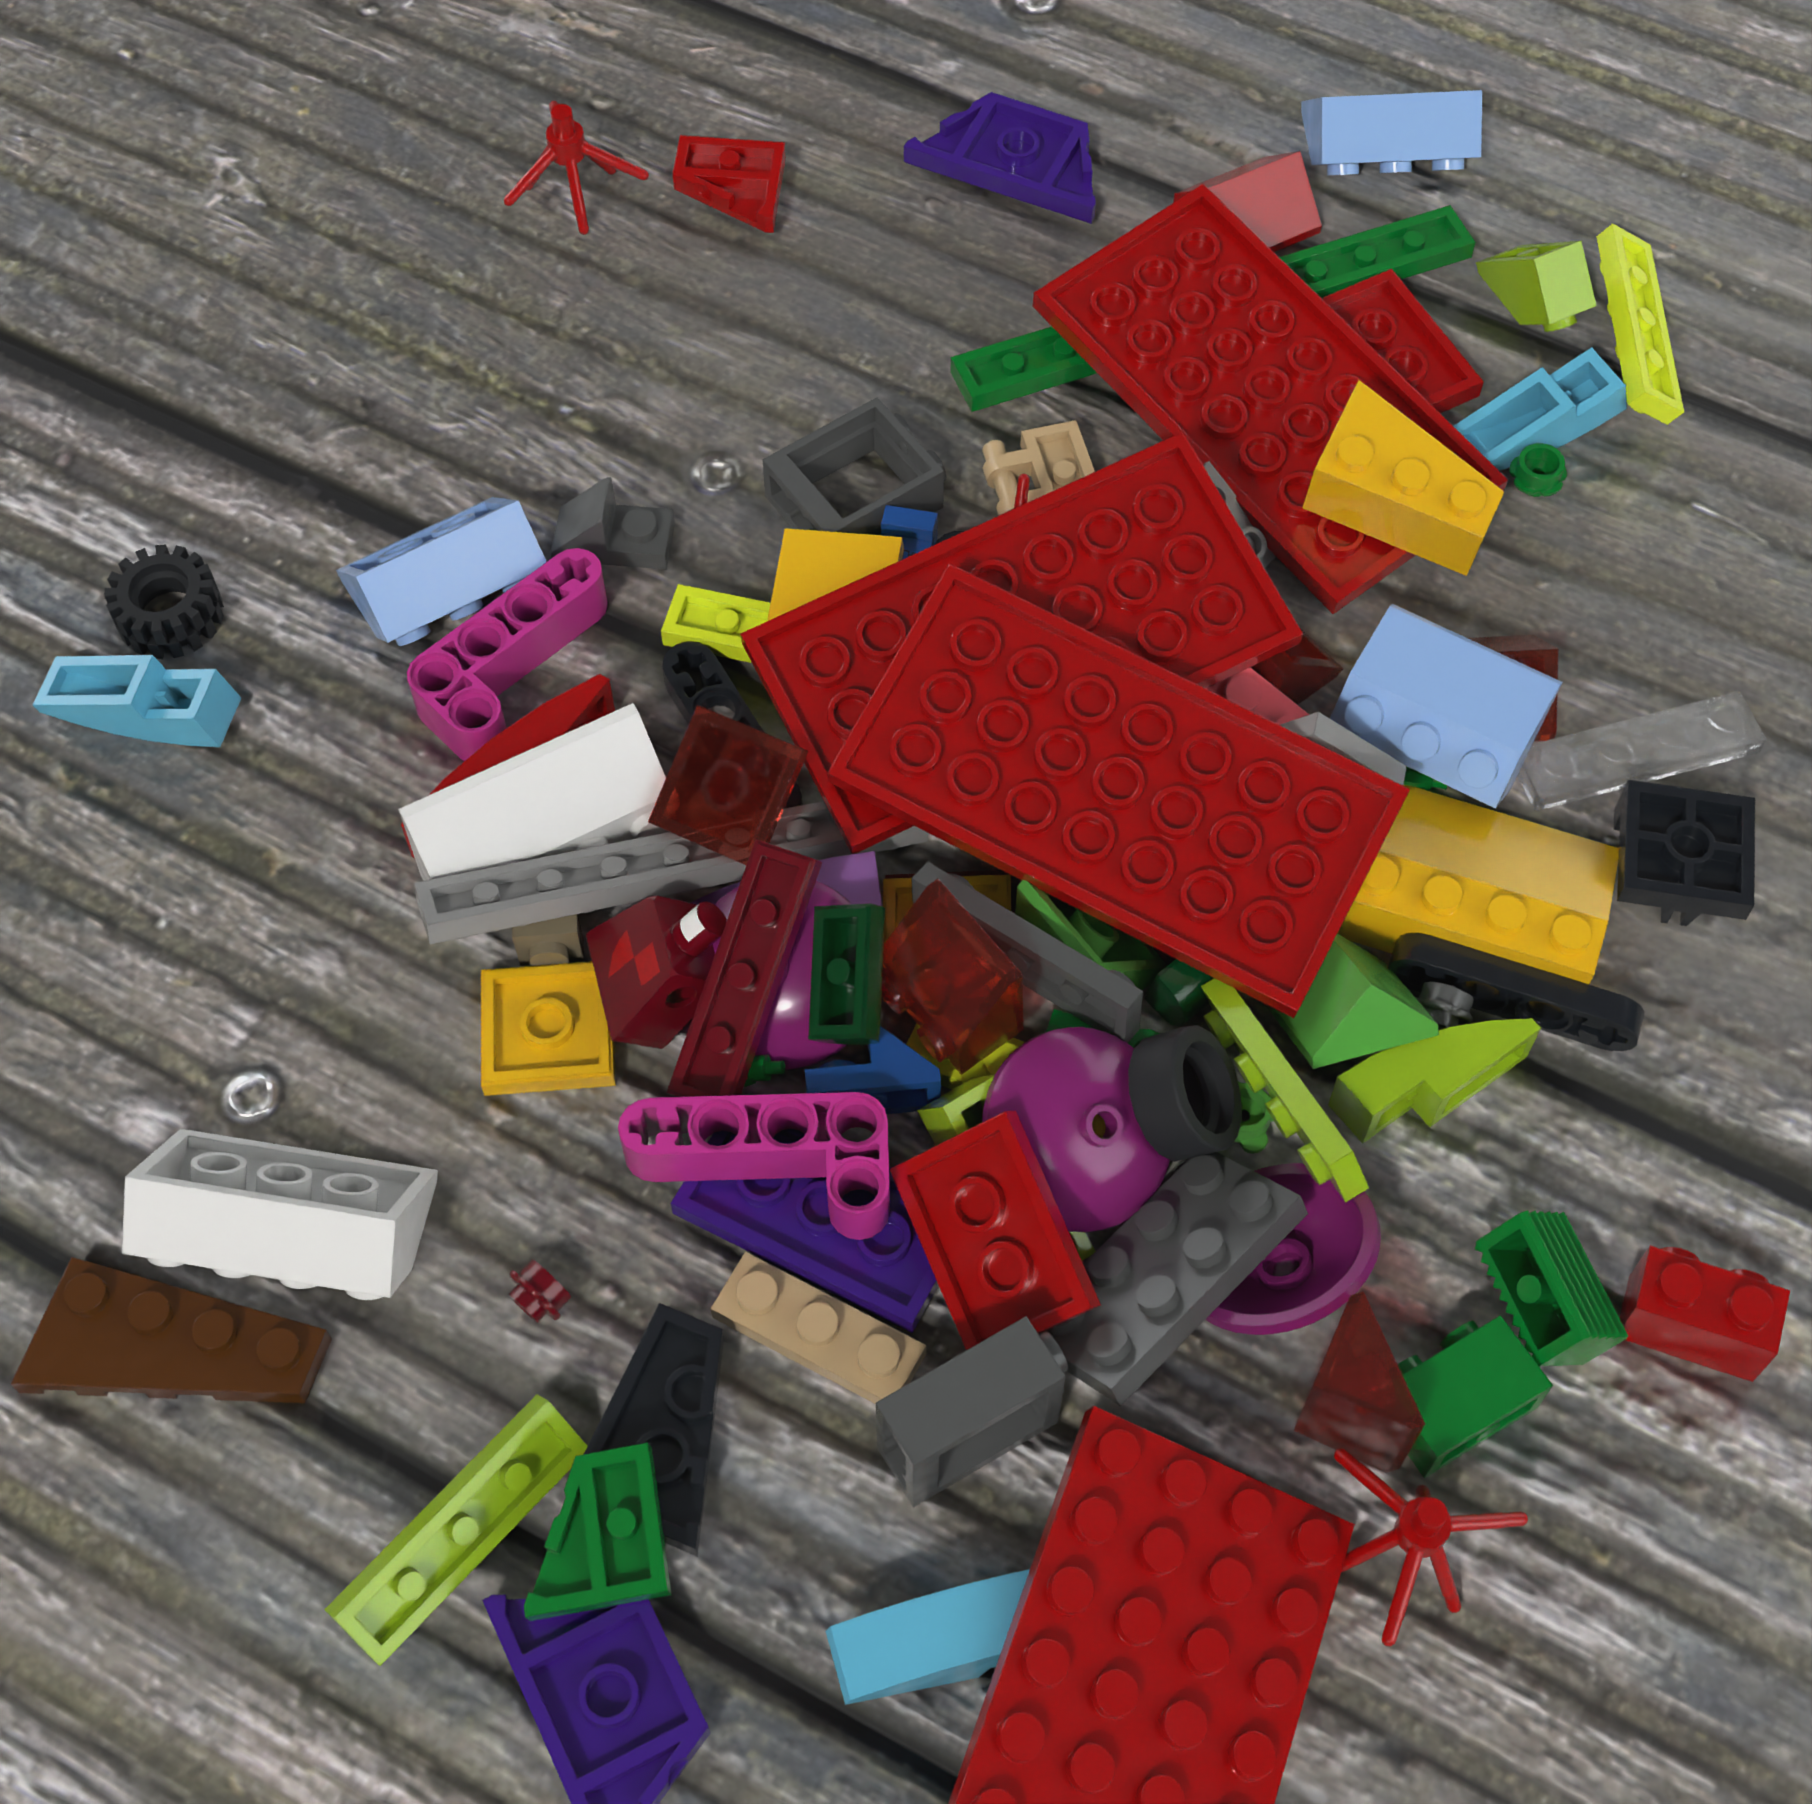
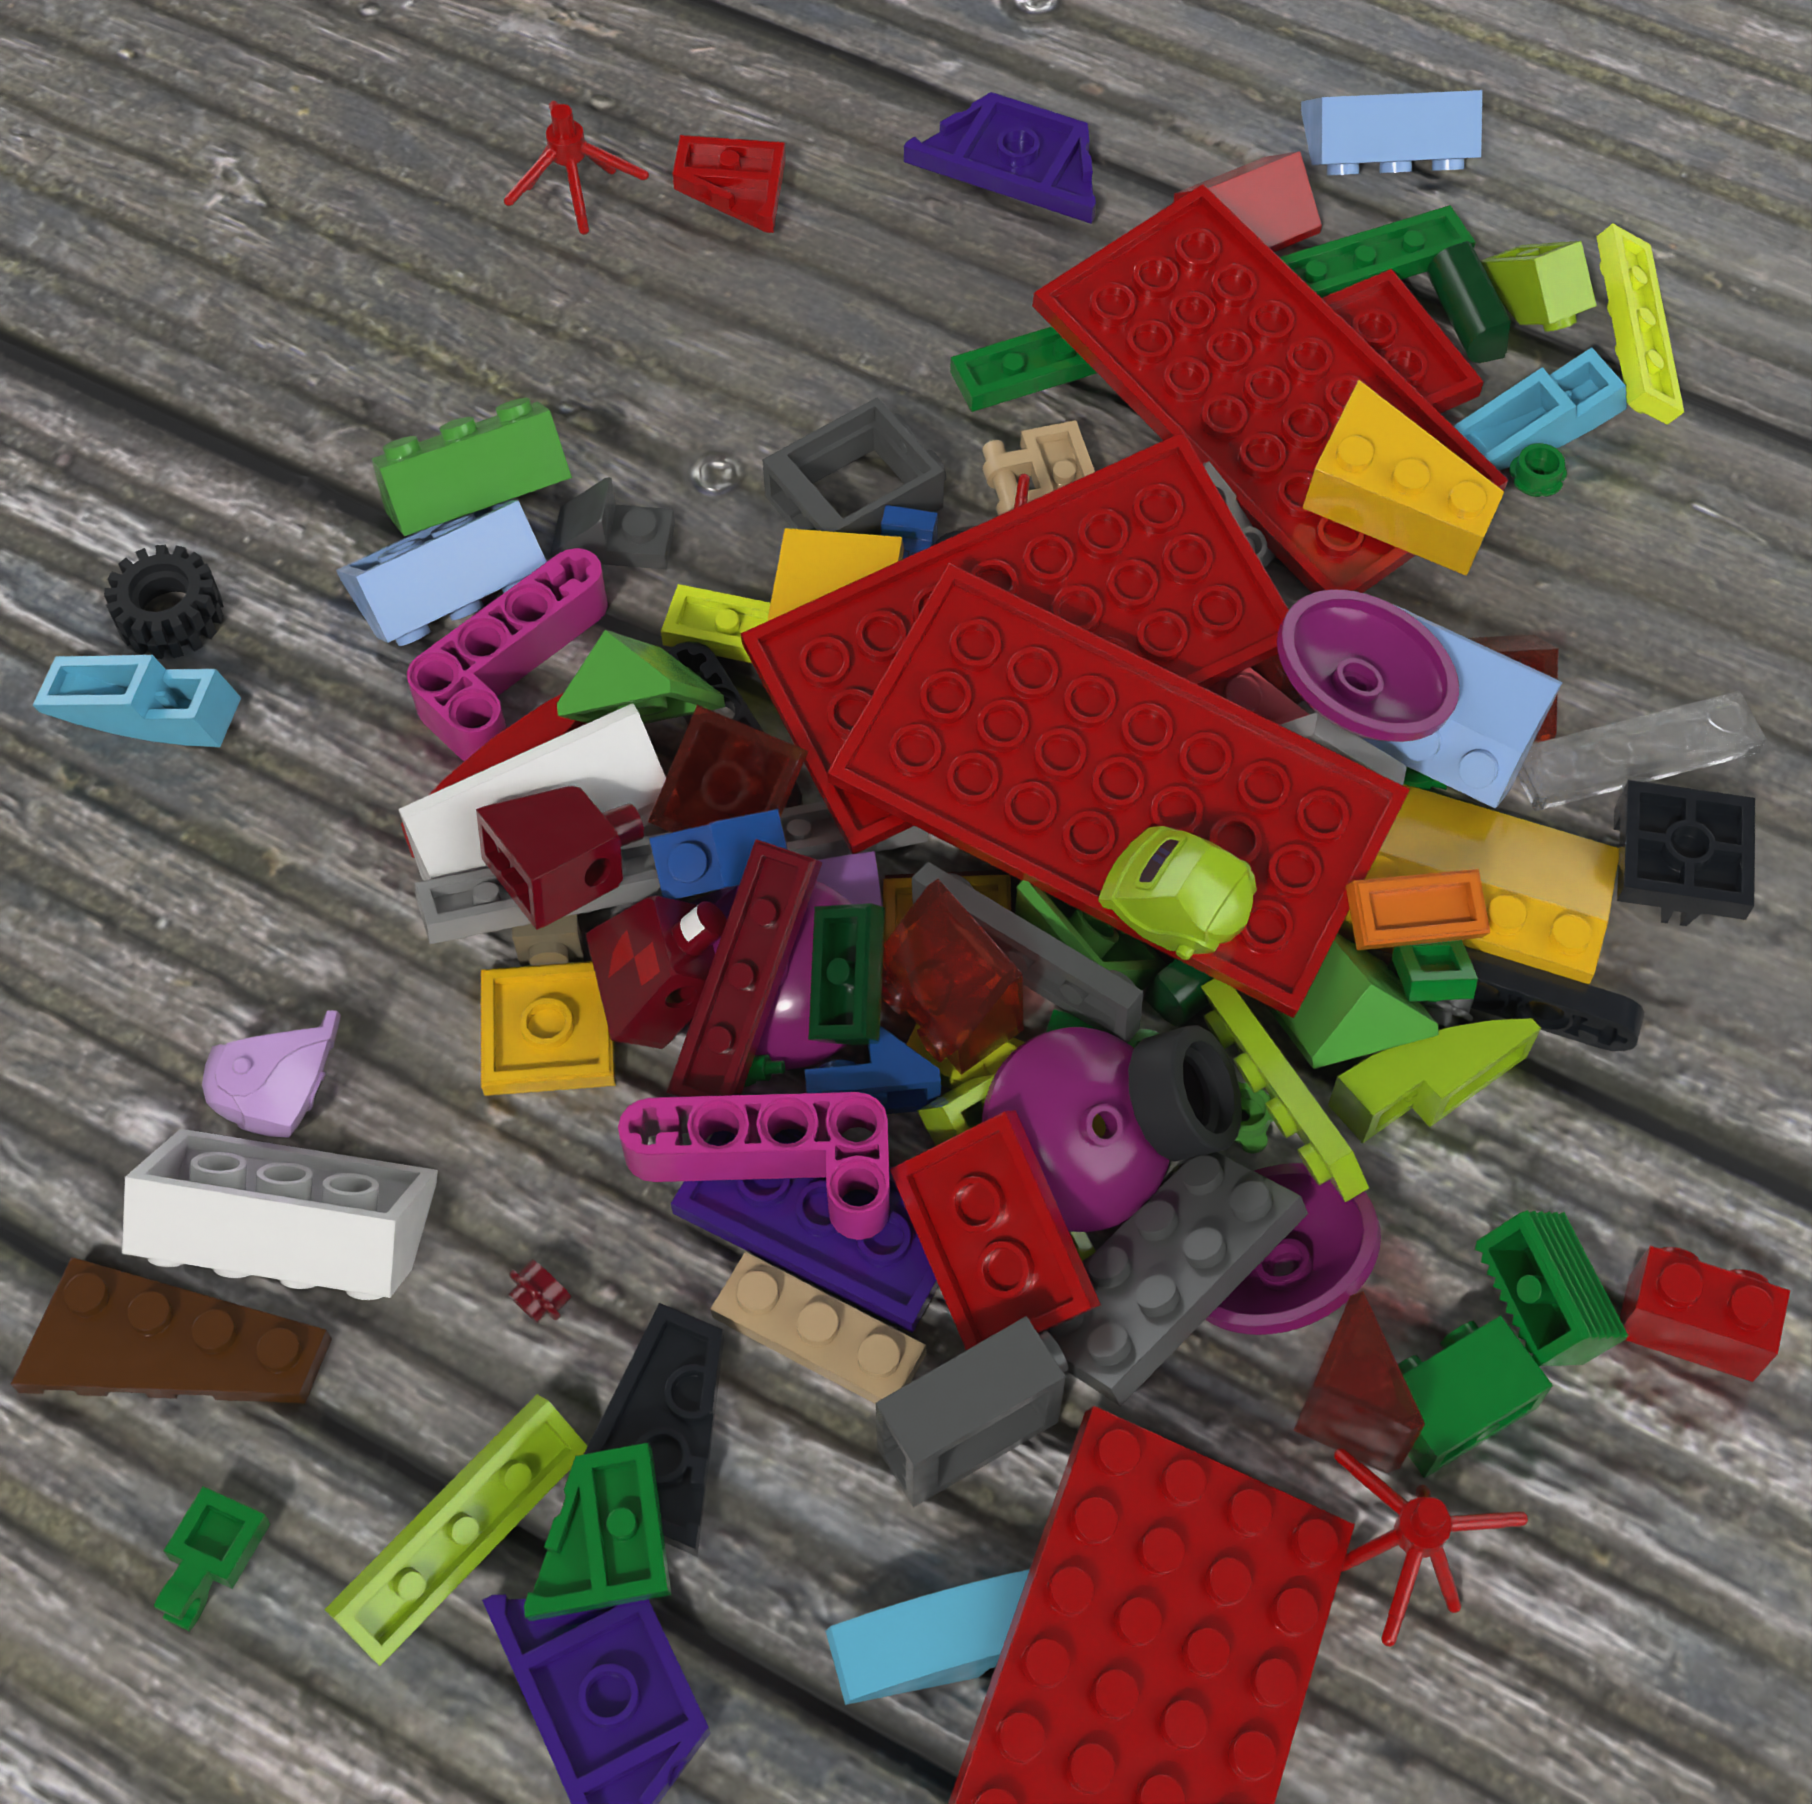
none -> green plate [154,1486,271,1632]
none -> lavender helmet [202,1011,341,1138]
none -> bright green slope [371,398,572,536]
none -> dark red torso [476,786,644,930]
none -> bright green slope [557,630,725,724]
none -> blue slope [649,809,788,899]
none -> lime helmet [1098,826,1257,960]
none -> magenta dish [1277,590,1459,742]
none -> orange tile [1346,869,1490,951]
none -> green plate [1392,940,1478,1002]
none -> dark green brick [1427,241,1511,363]

